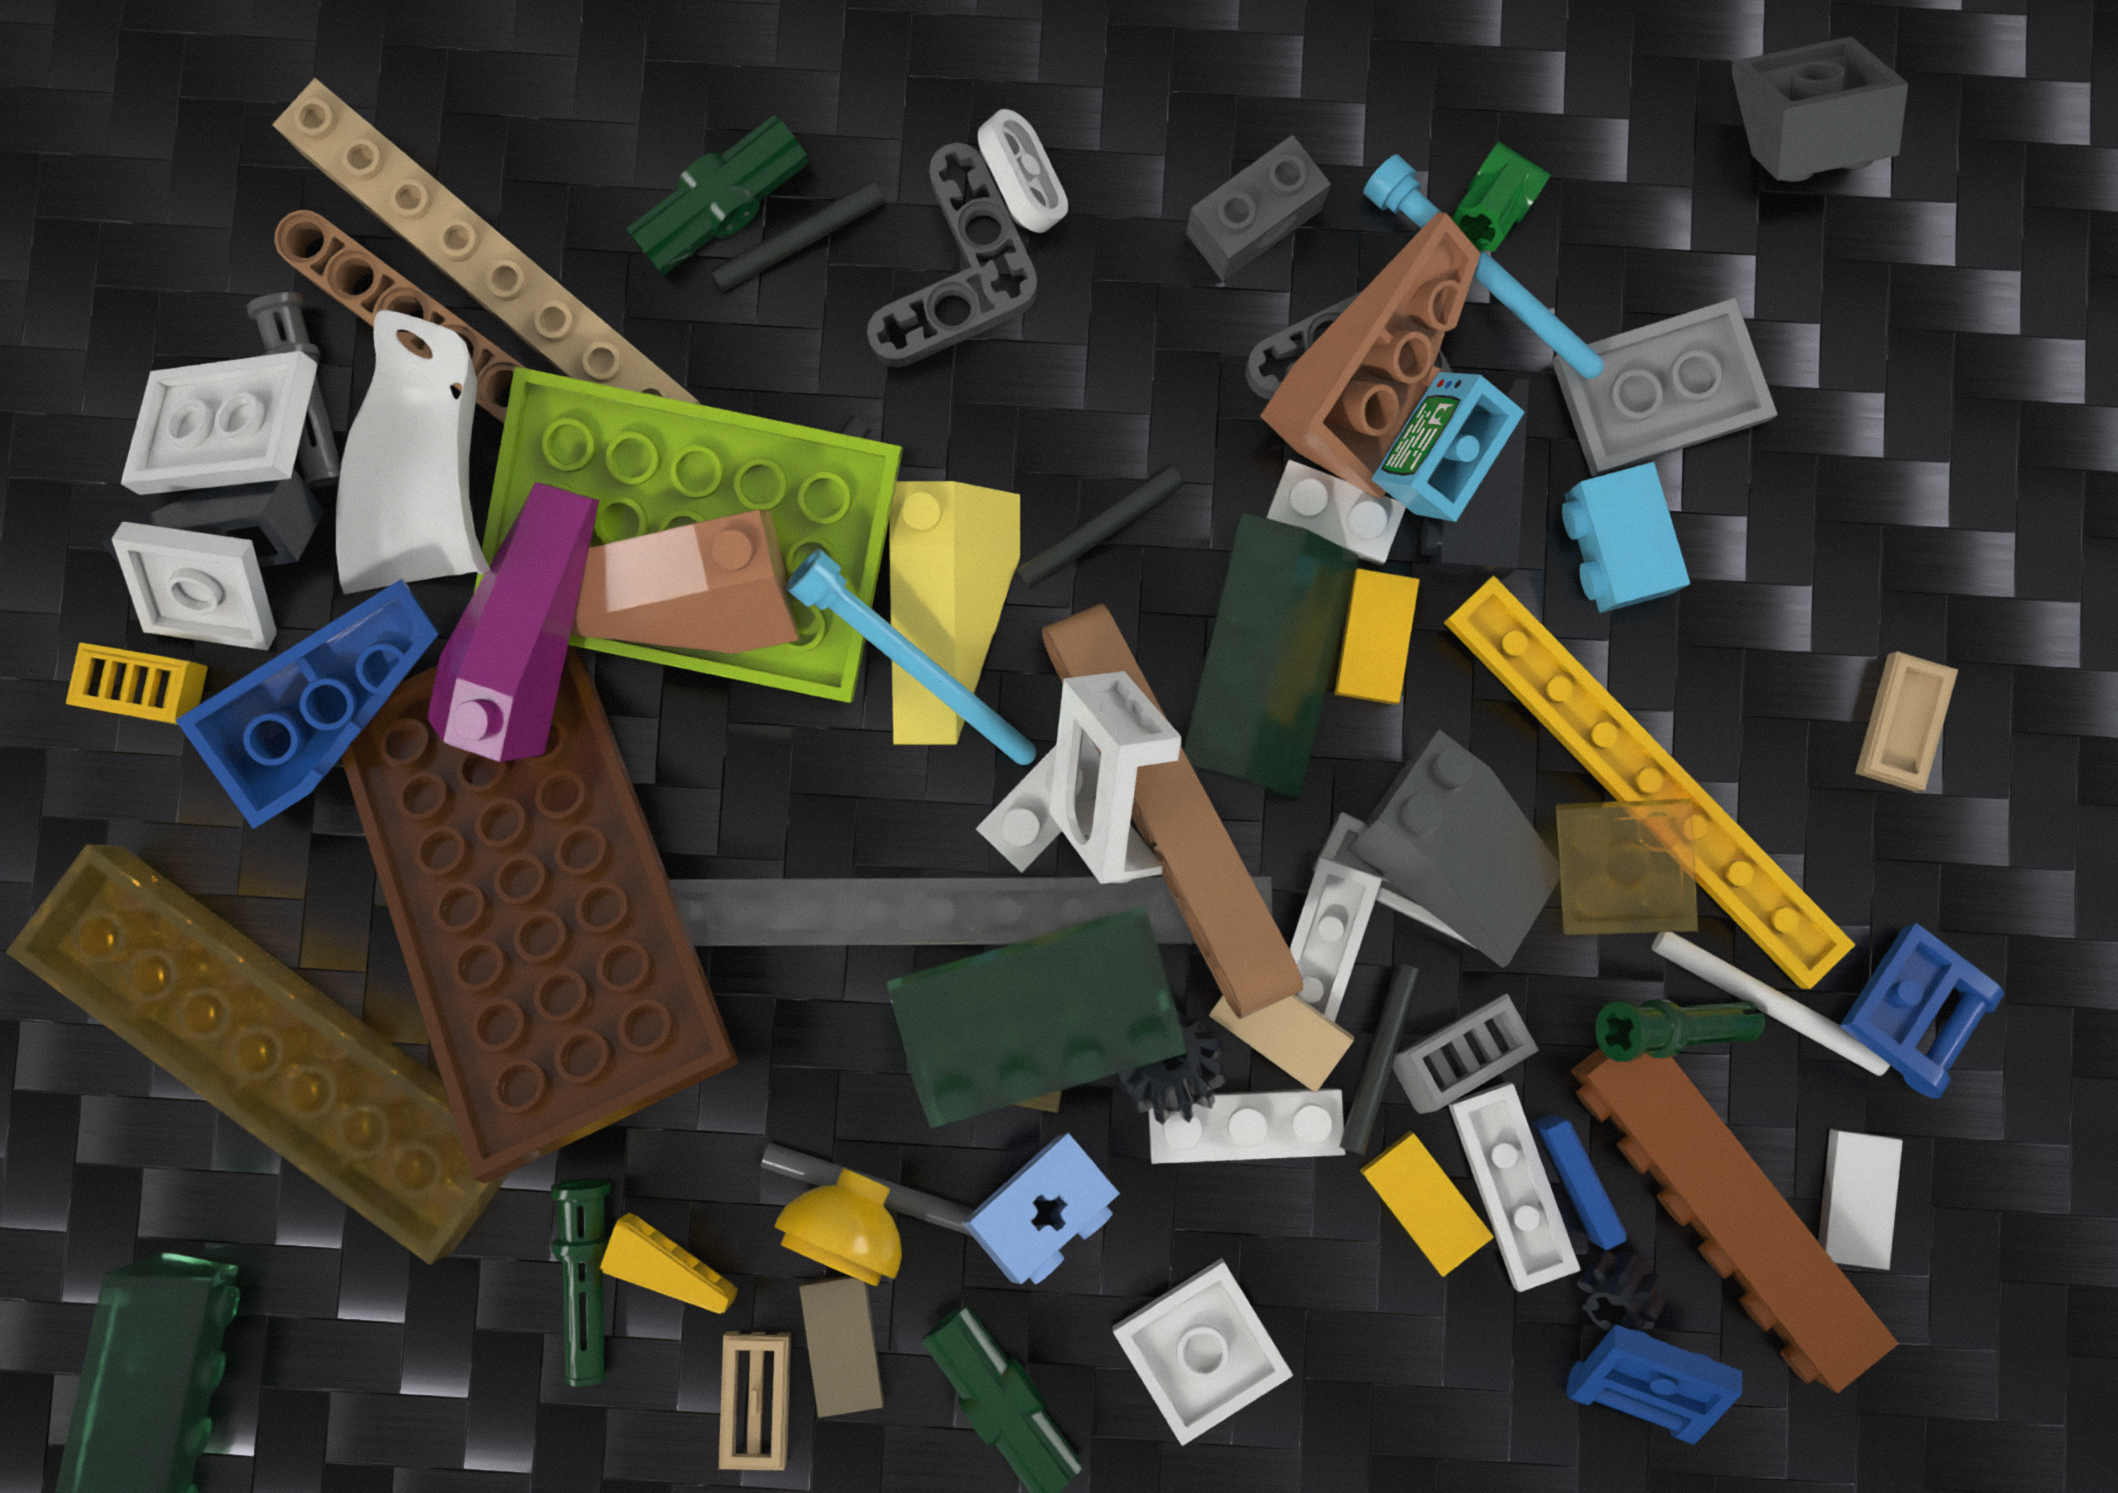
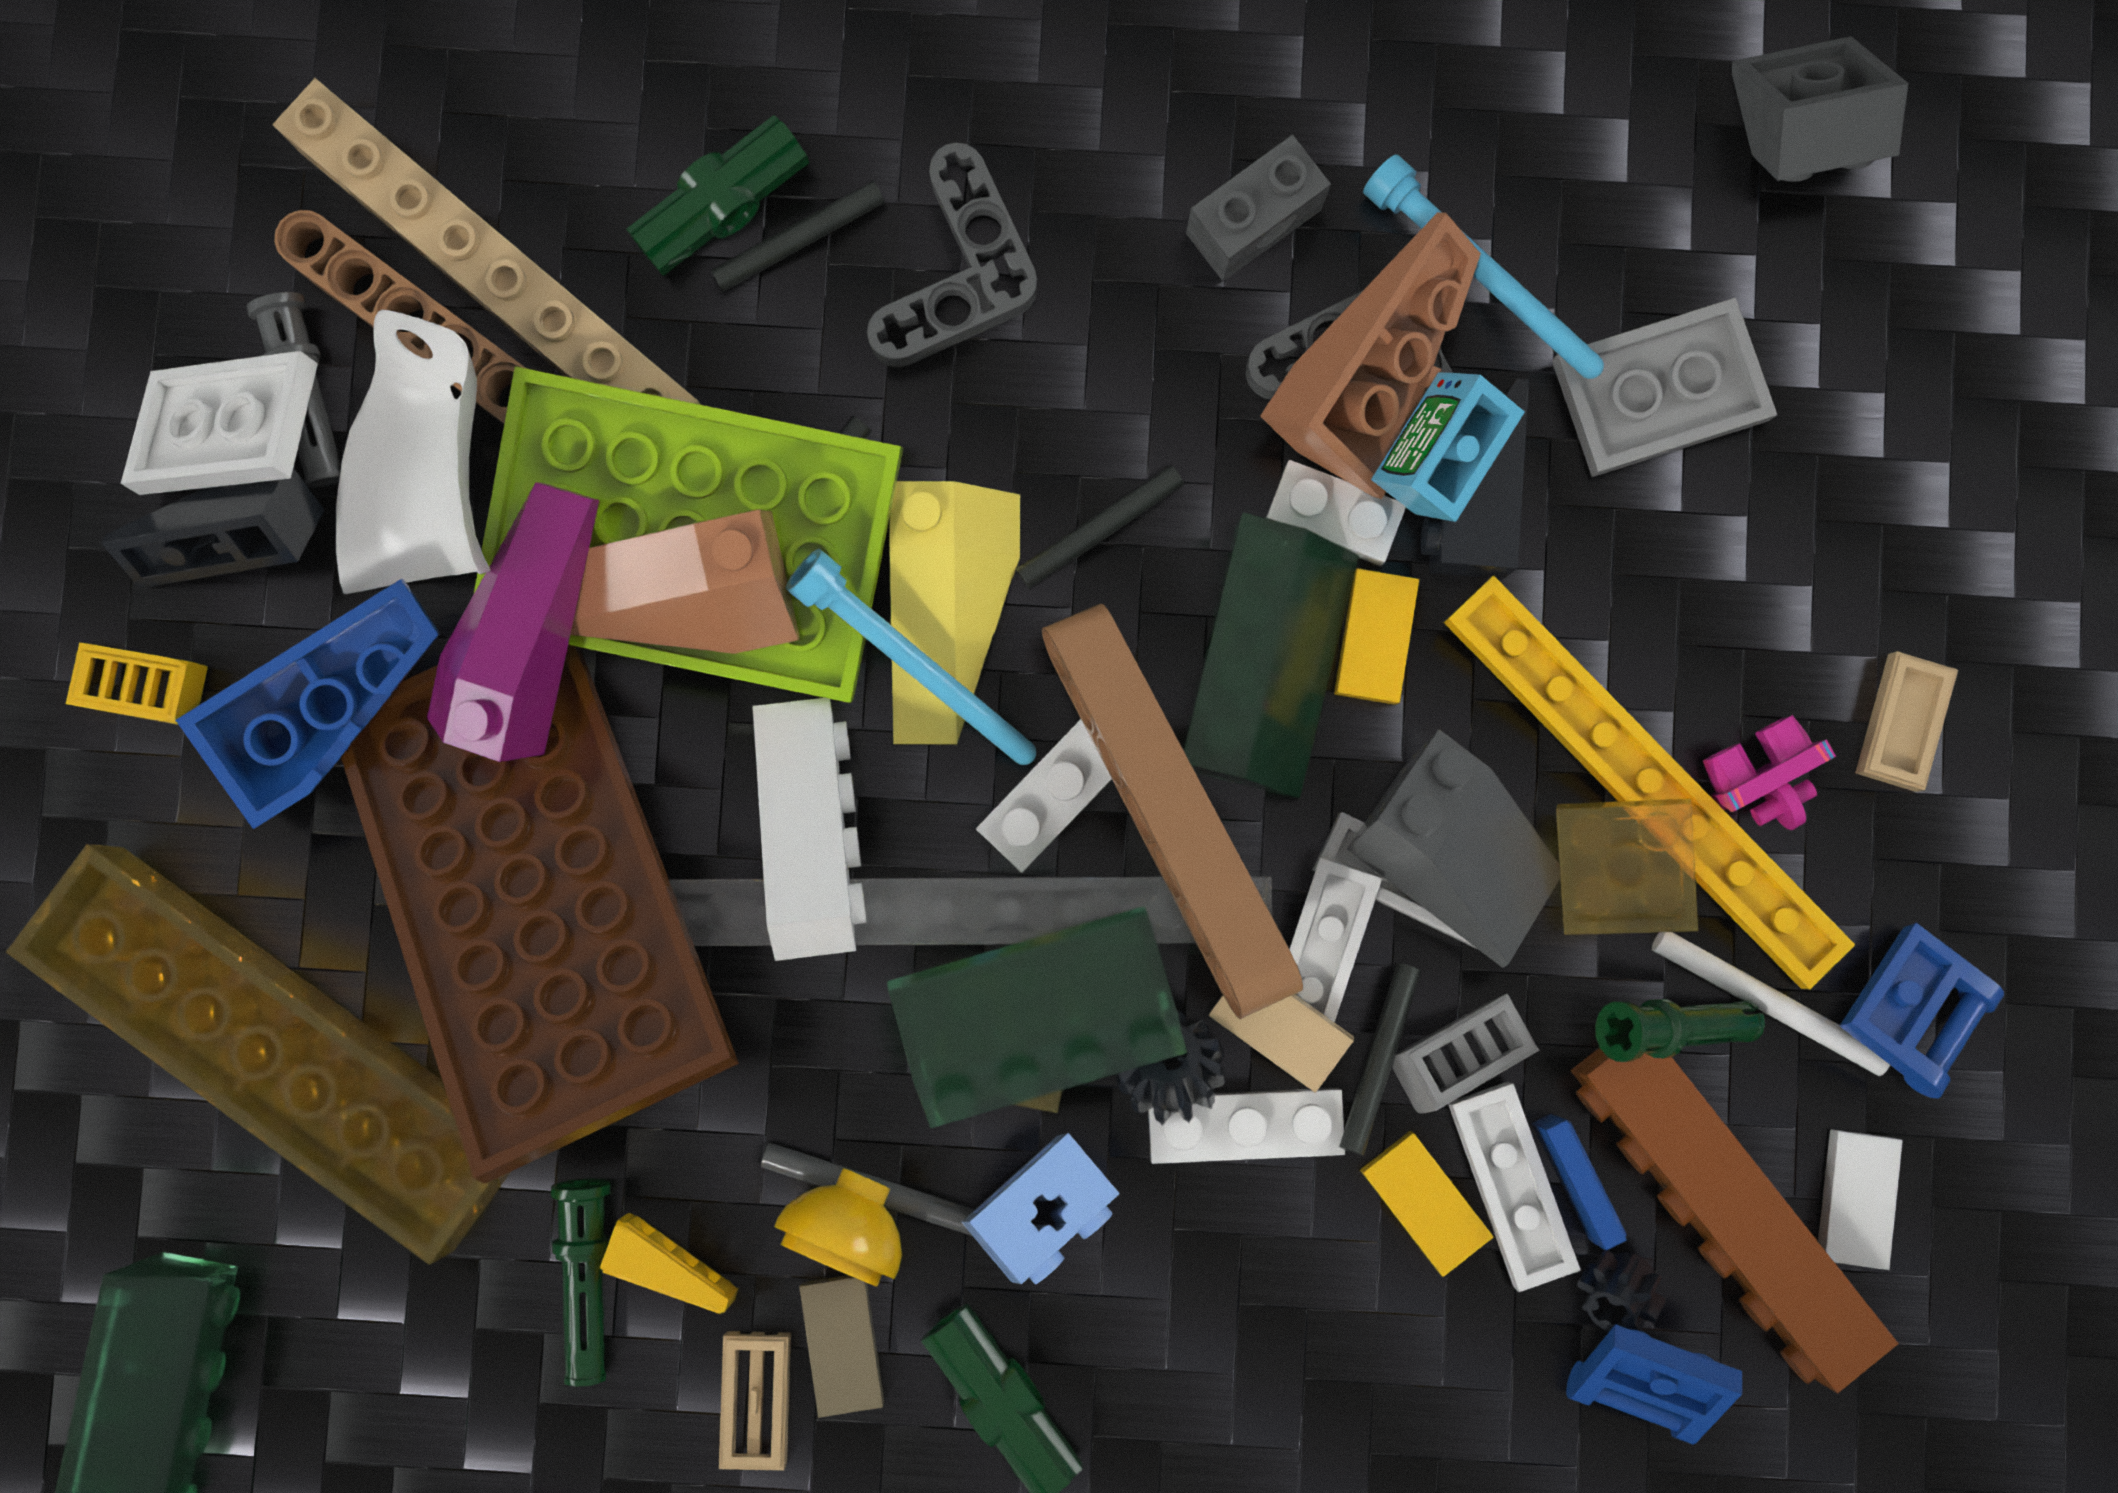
white plate [112,522,277,650] -> none
white plate [978,109,1068,233] -> none
white panel [1049,671,1182,884] -> none
white plate [1112,1258,1293,1446] -> none
green piece [1452,141,1551,252] -> none
medium azure brick [1562,462,1690,613] -> none
none -> white brick [753,698,867,961]
none -> dark pink hips [1703,715,1836,830]

